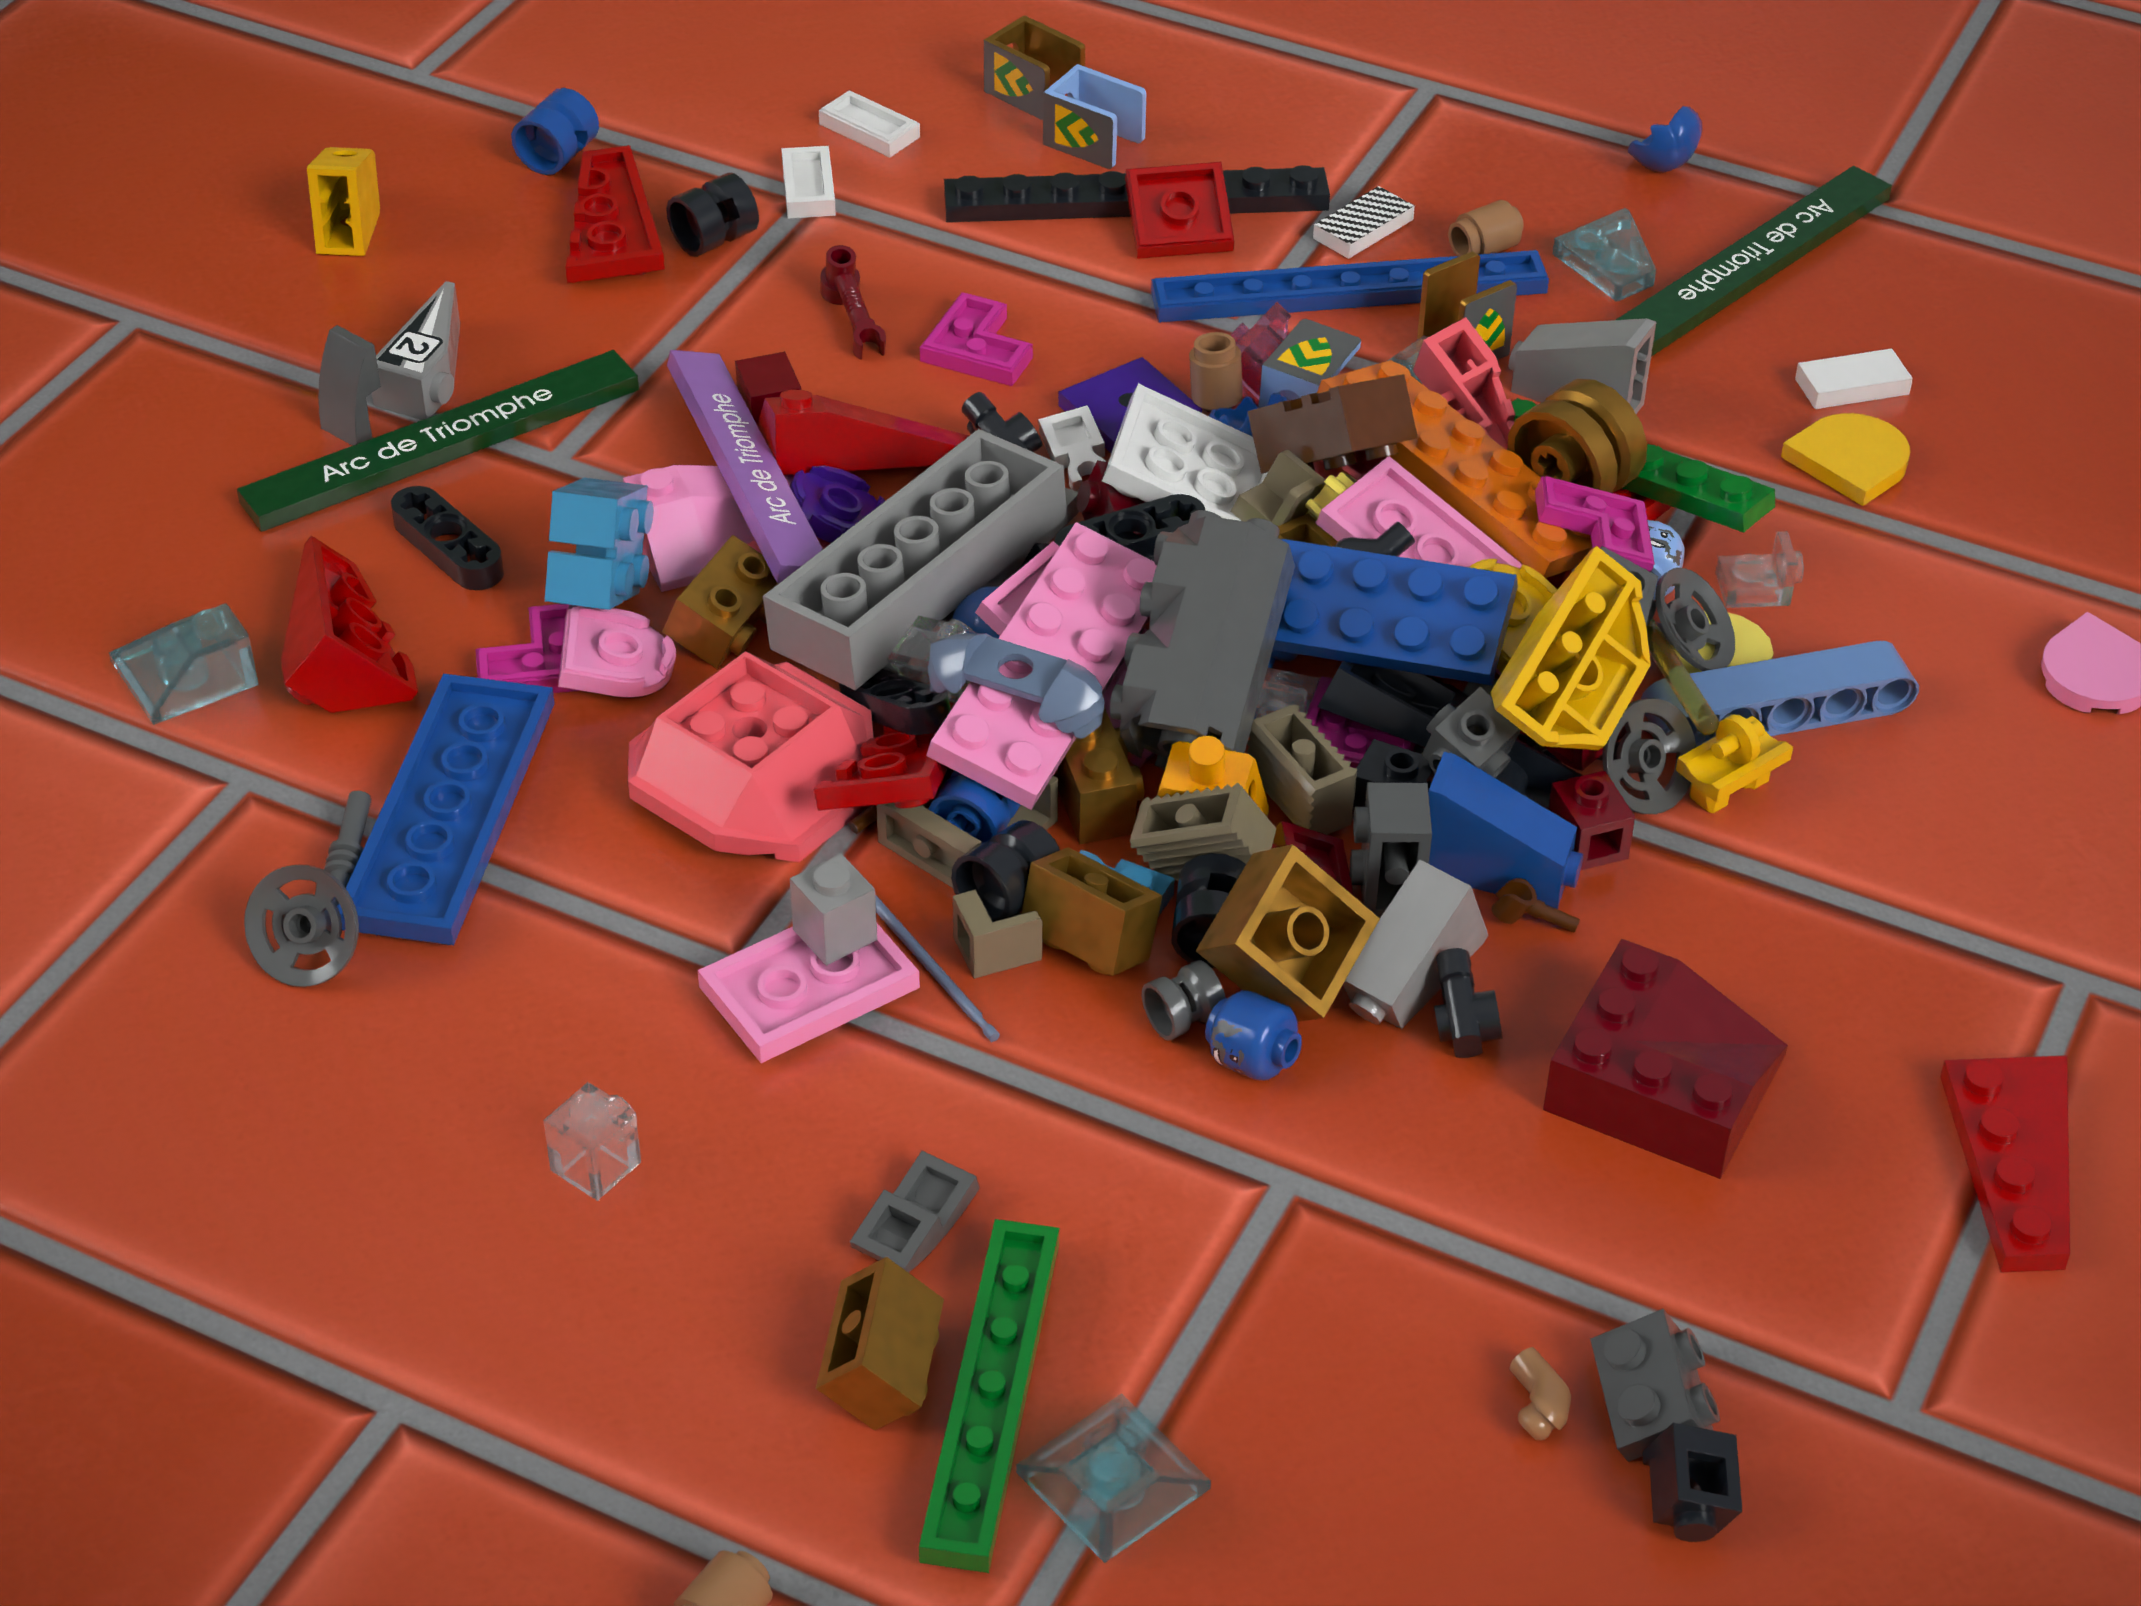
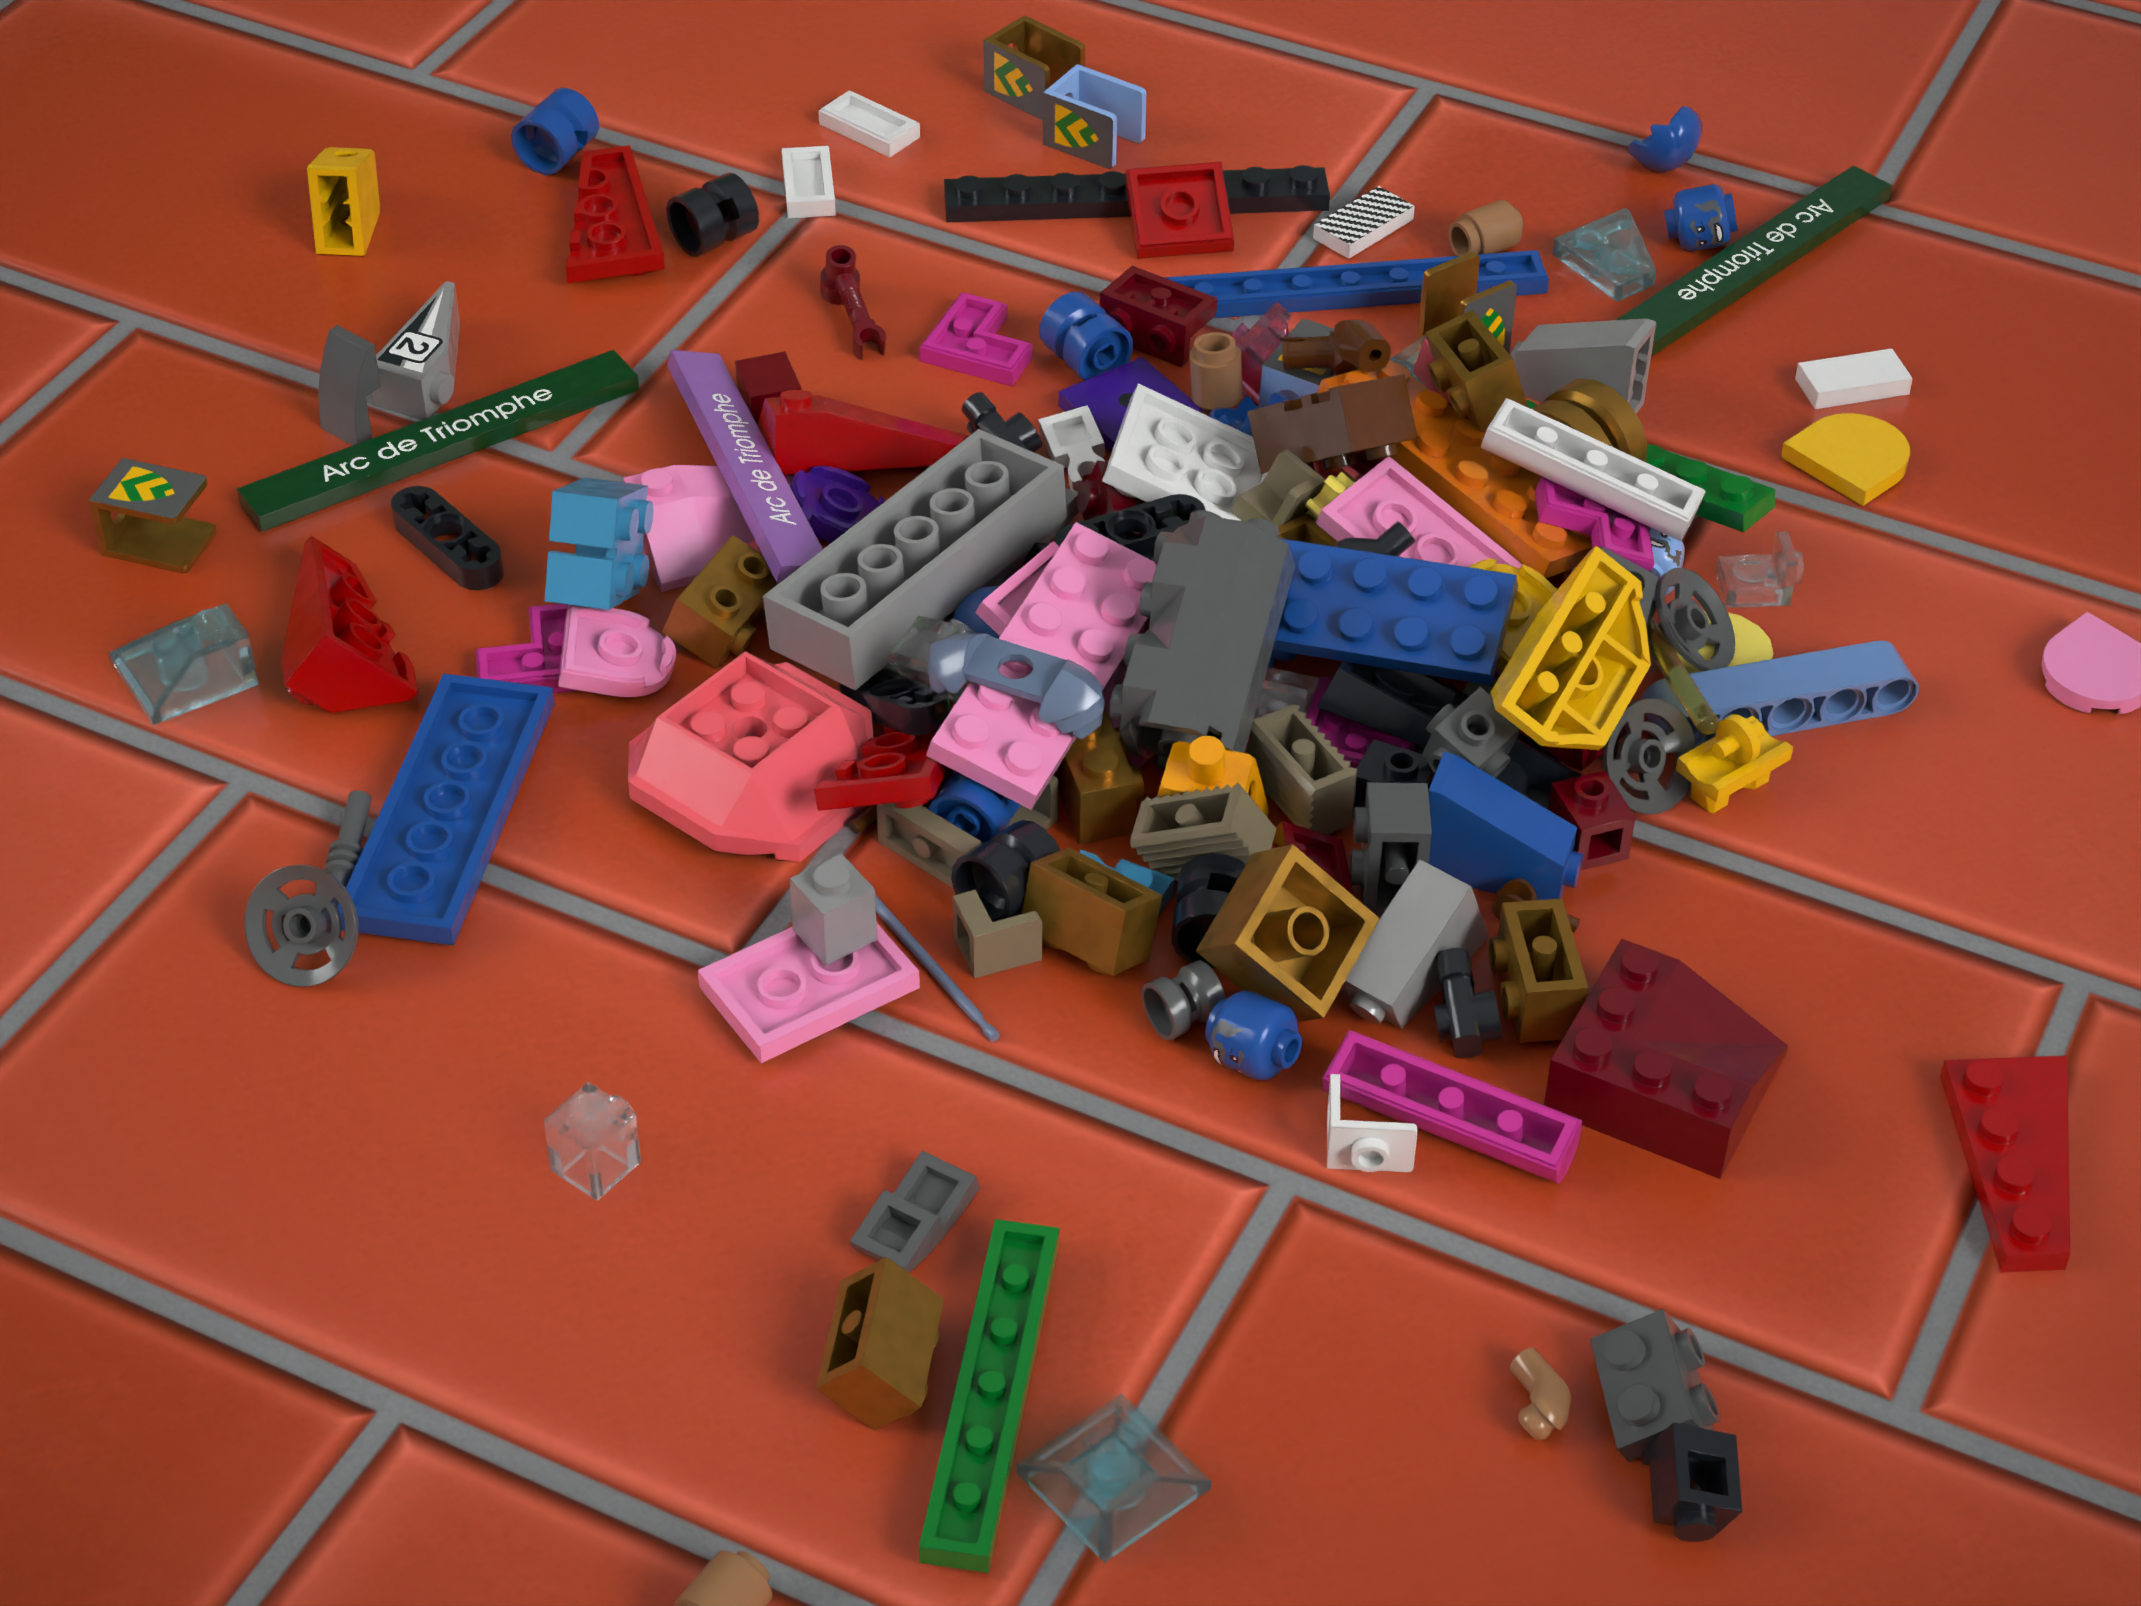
none -> piece [89,458,217,573]
none -> blue wheel [1040,292,1133,381]
none -> dark red bracket [1099,266,1218,367]
none -> reddish brown arm [1282,320,1391,376]
none -> dark pink brick [1322,1030,1582,1184]
none -> white bracket [1327,1074,1417,1172]
none -> pearl gold brick [1425,310,1529,432]
none -> white brick [1481,398,1706,541]
none -> pearl gold brick [1488,898,1589,1043]
none -> blue head [1664,184,1738,252]

